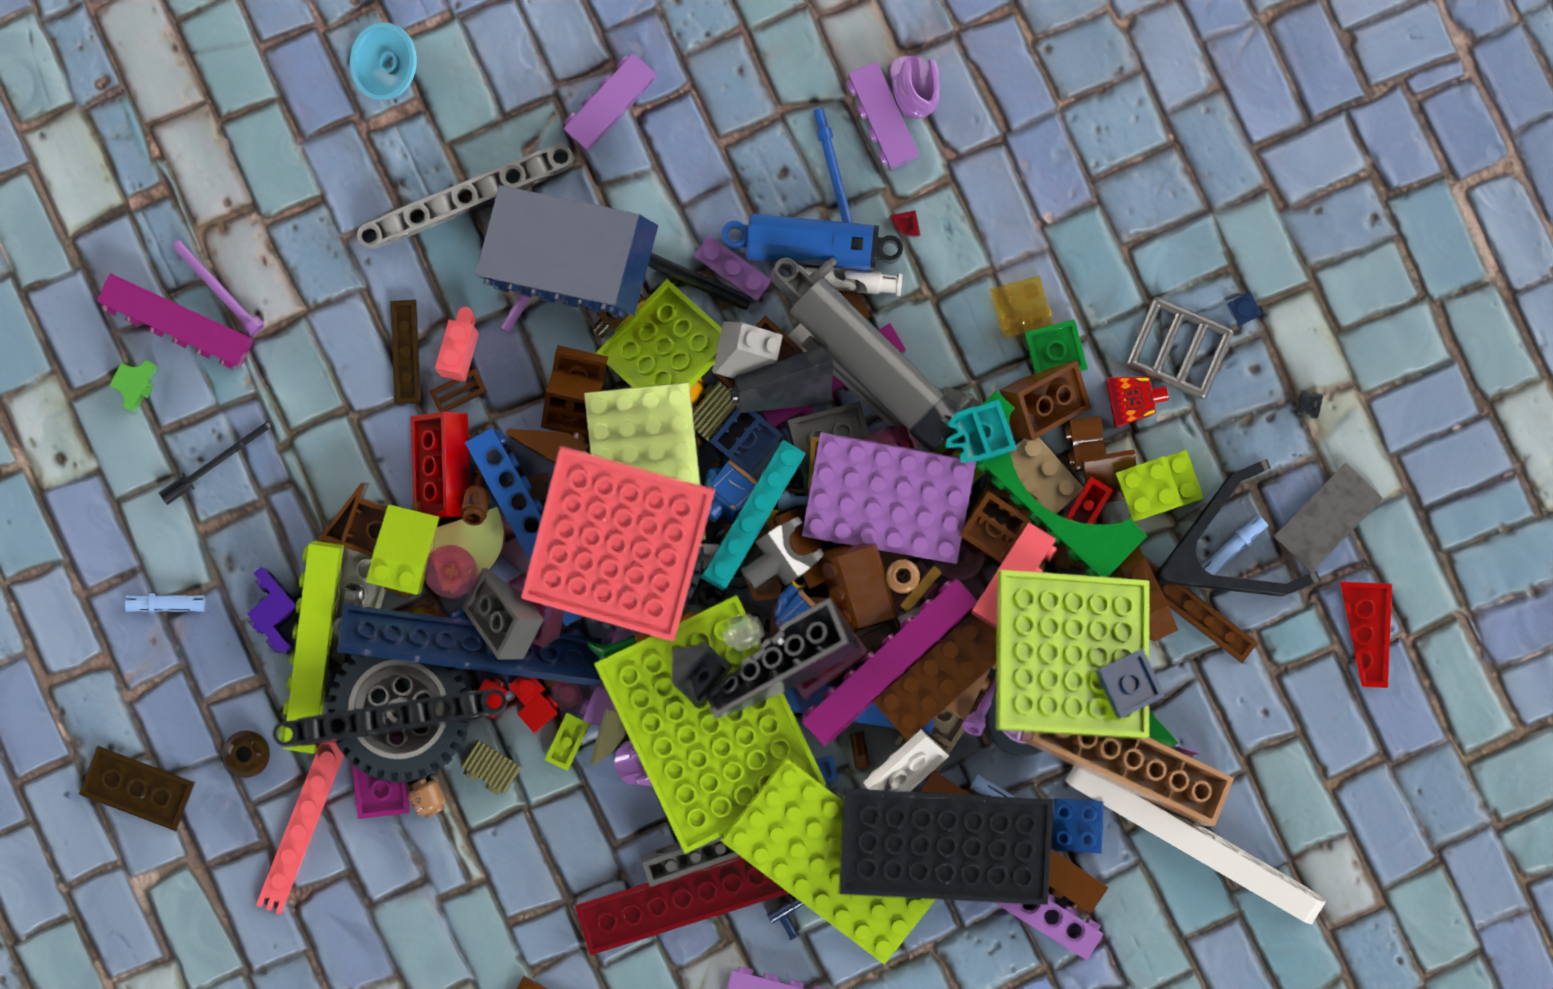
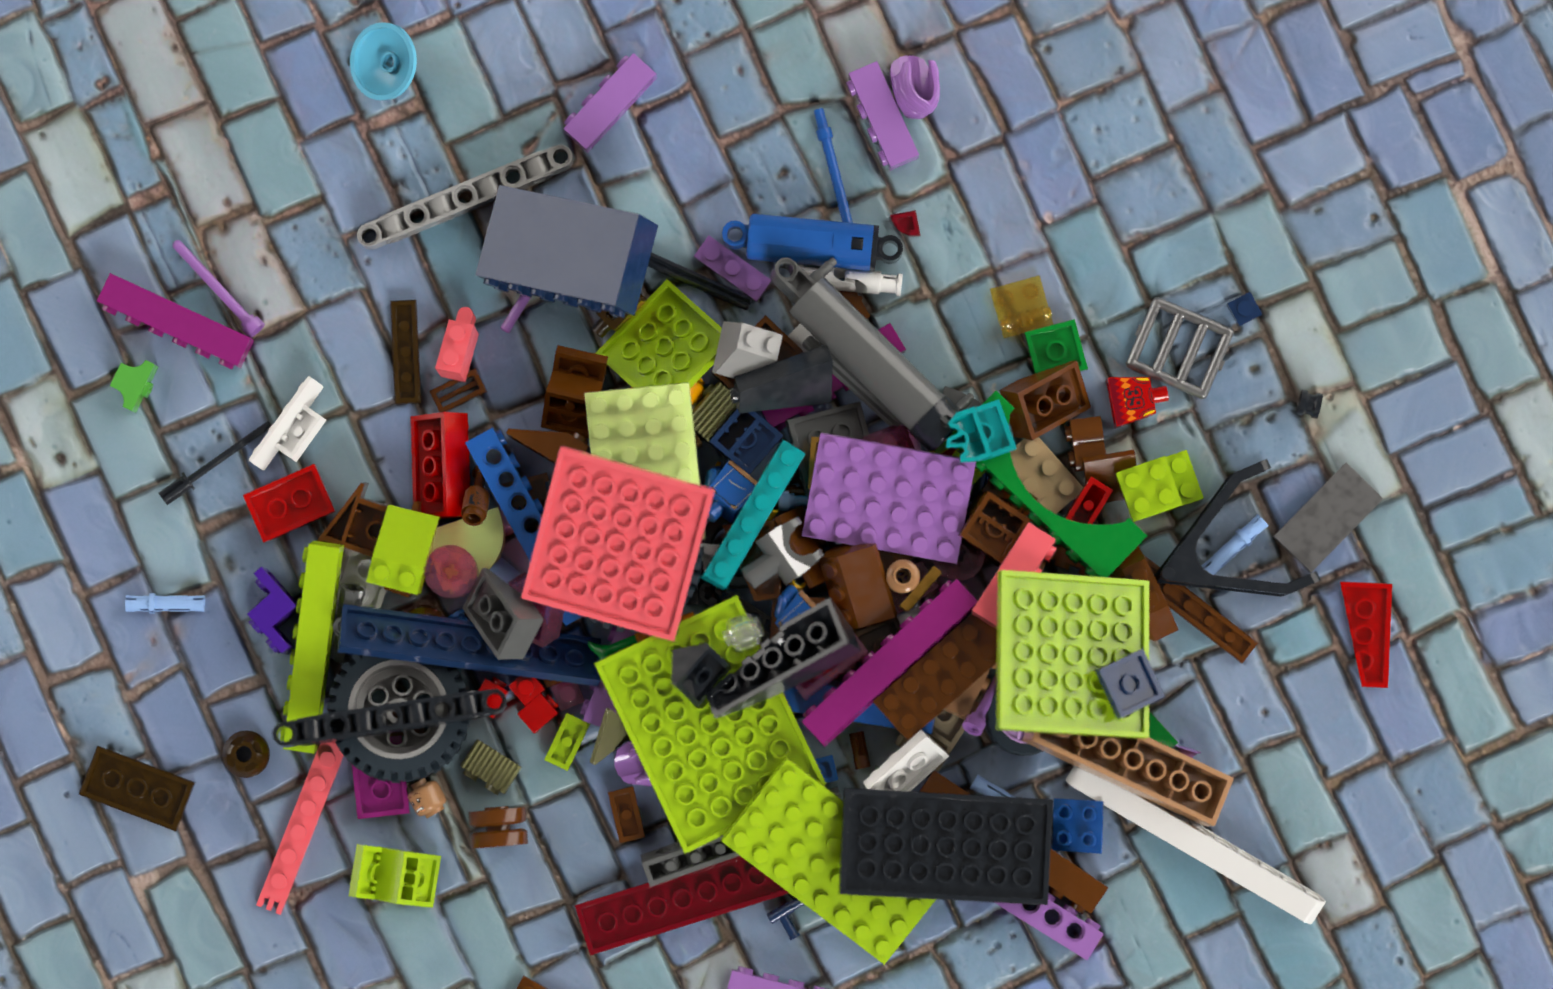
none -> red plate [243,464,336,543]
none -> white bracket [249,376,326,470]
none -> lime bracket [348,844,441,908]
none -> reddish brown wheel [468,806,528,849]
none -> reddish brown plate [608,786,645,843]

